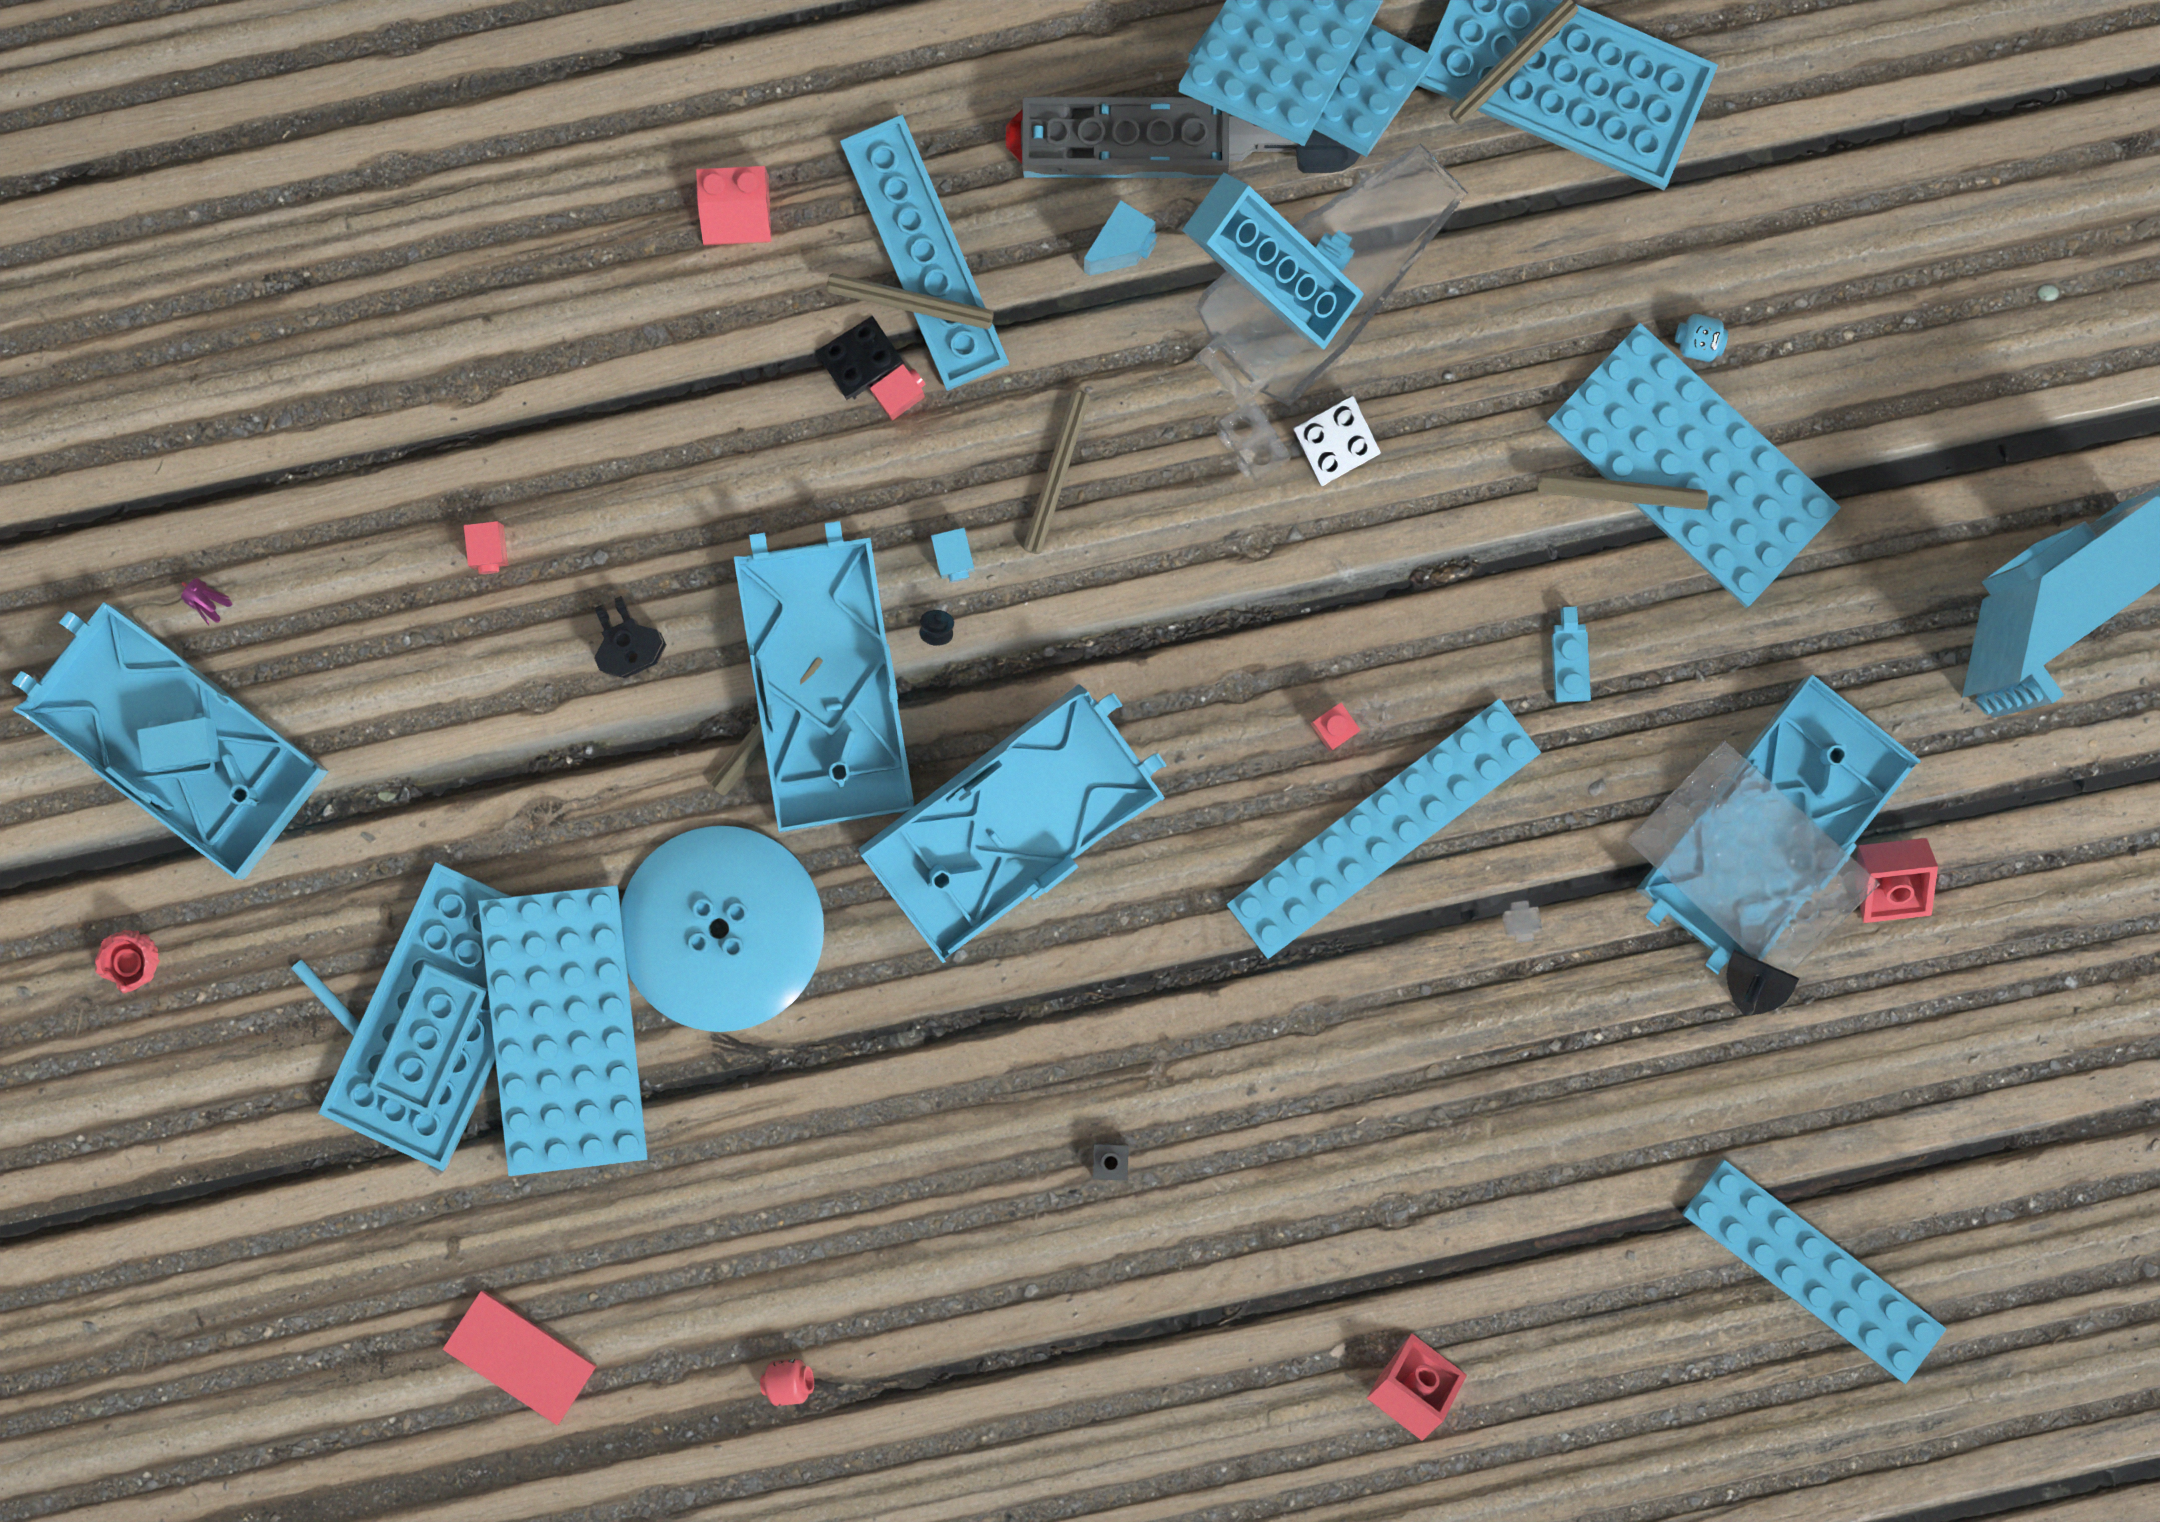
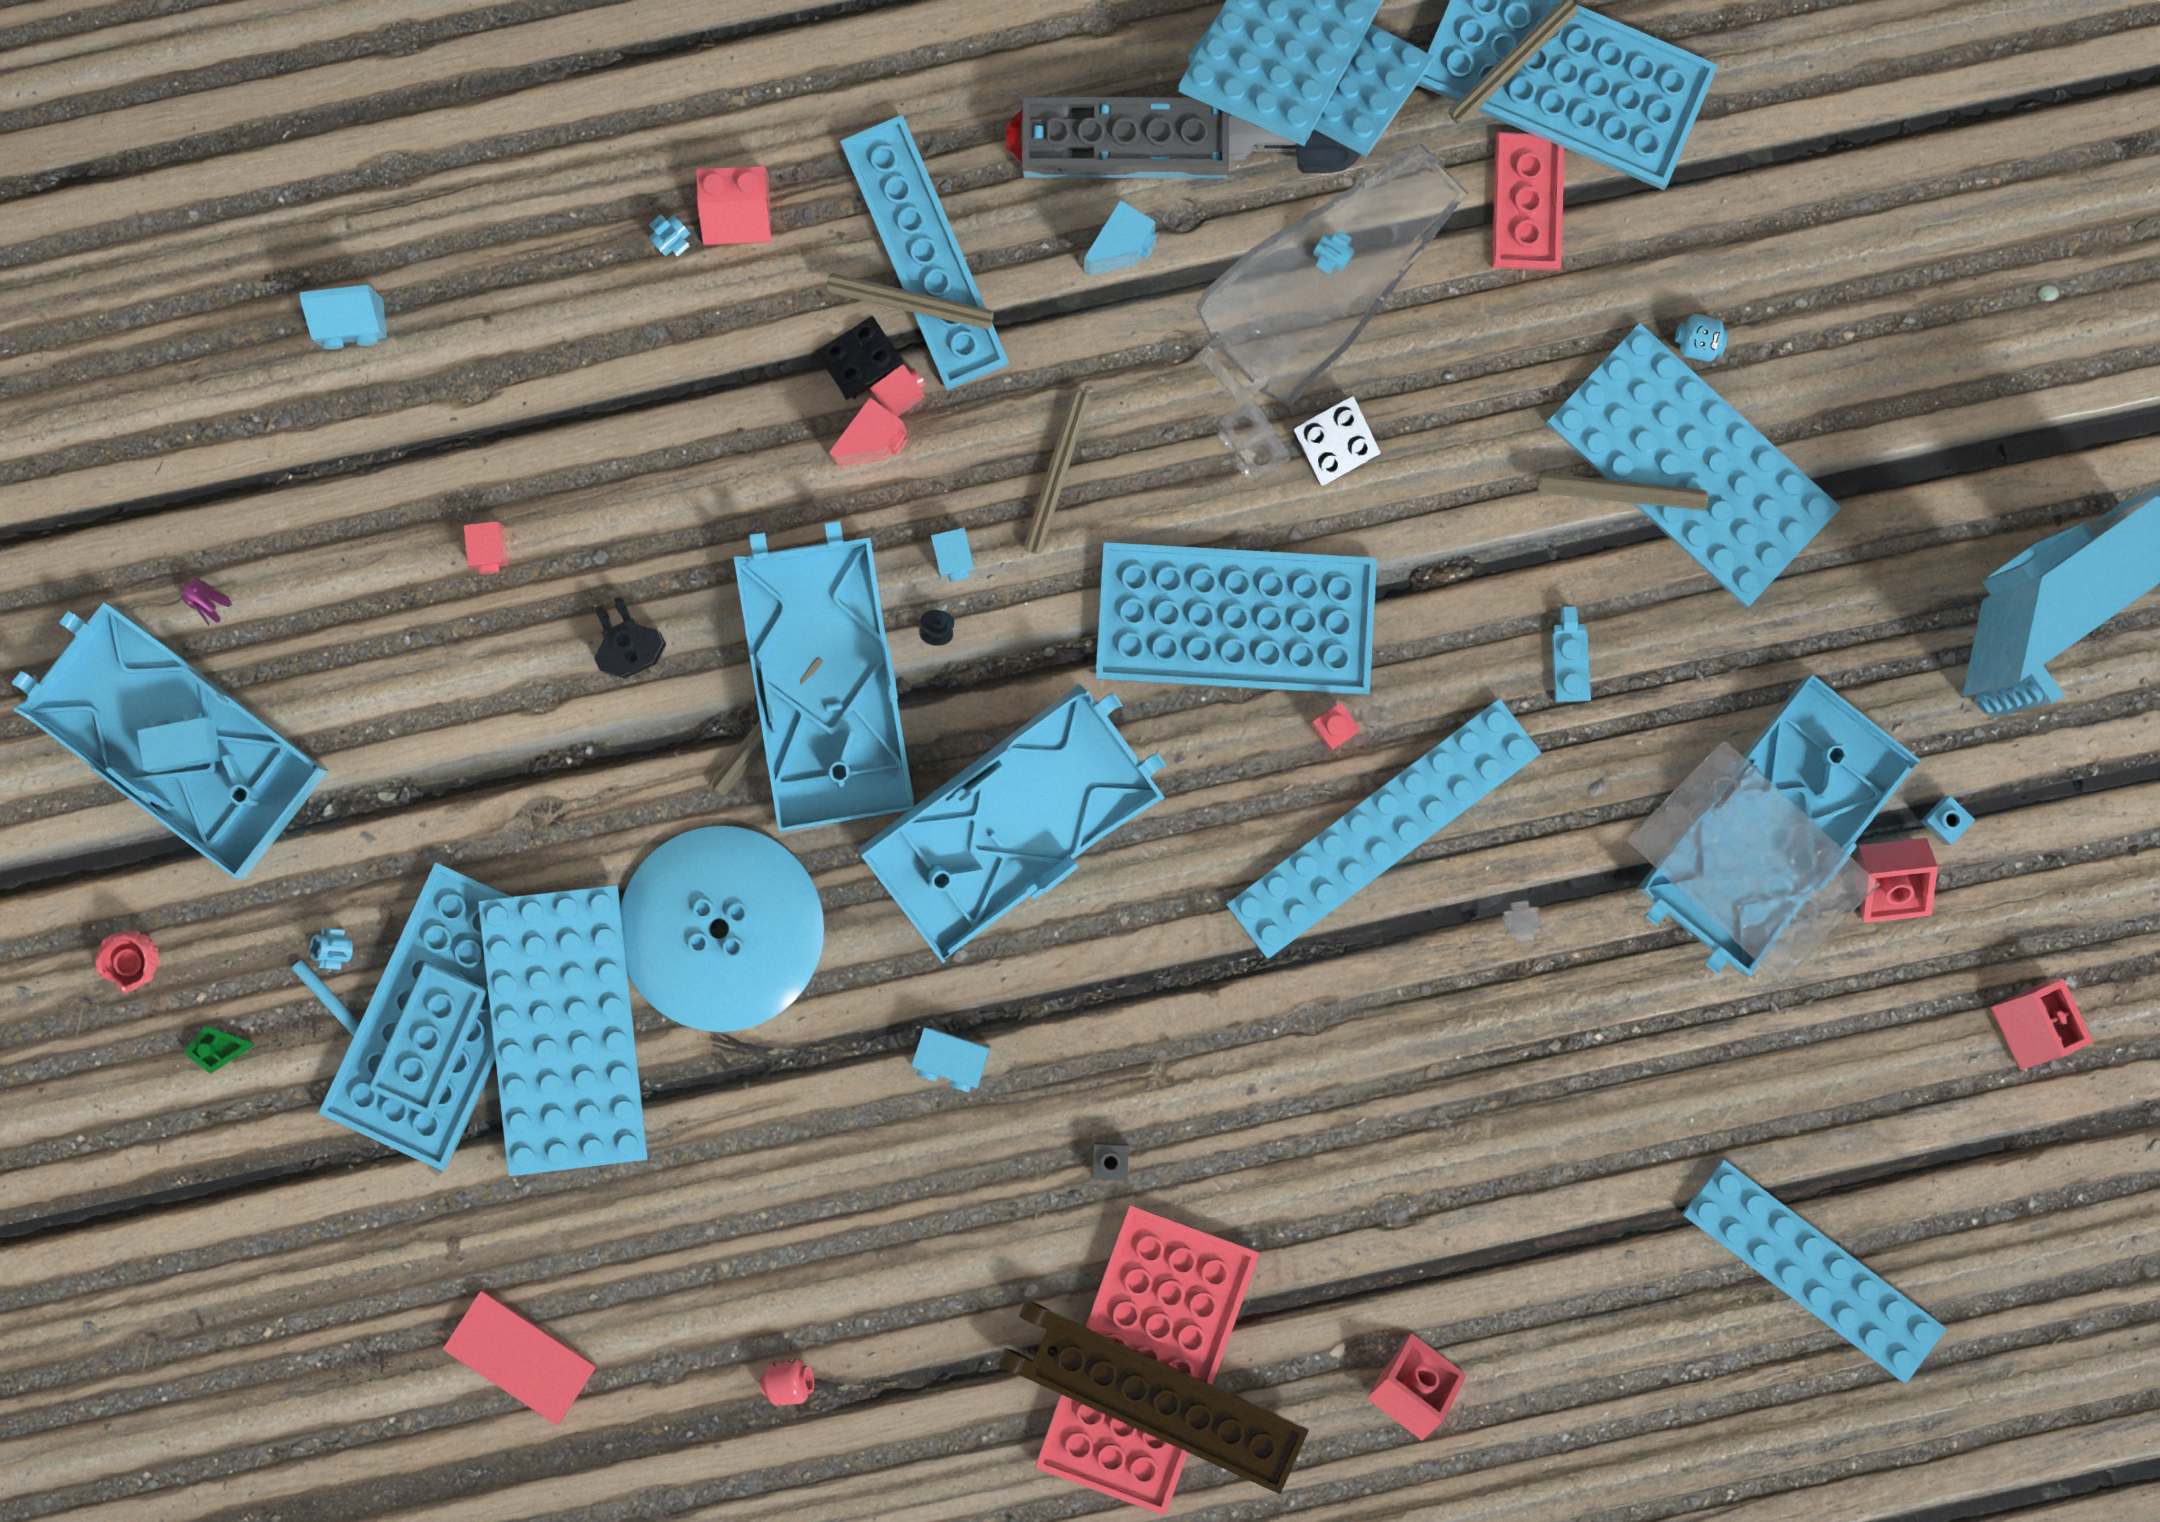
medium azure brick [1182,172,1364,350] -> none
black shield [1726,949,1799,1016] -> none
none -> green piece [184,1025,255,1074]
none -> medium azure slope [299,285,387,350]
none -> medium azure gear [309,927,353,970]
none -> medium azure gear [648,214,691,256]
none -> coral slope [829,398,908,467]
none -> medium azure brick [911,1027,991,1092]
none -> dark brown hinge [997,1300,1309,1494]
none -> coral plate [1035,1204,1260,1516]
none -> medium azure plate [1096,542,1377,695]
none -> coral tile [1492,132,1565,271]
none -> medium azure plate [1920,796,1975,845]
none -> coral slope [1990,978,2094,1070]

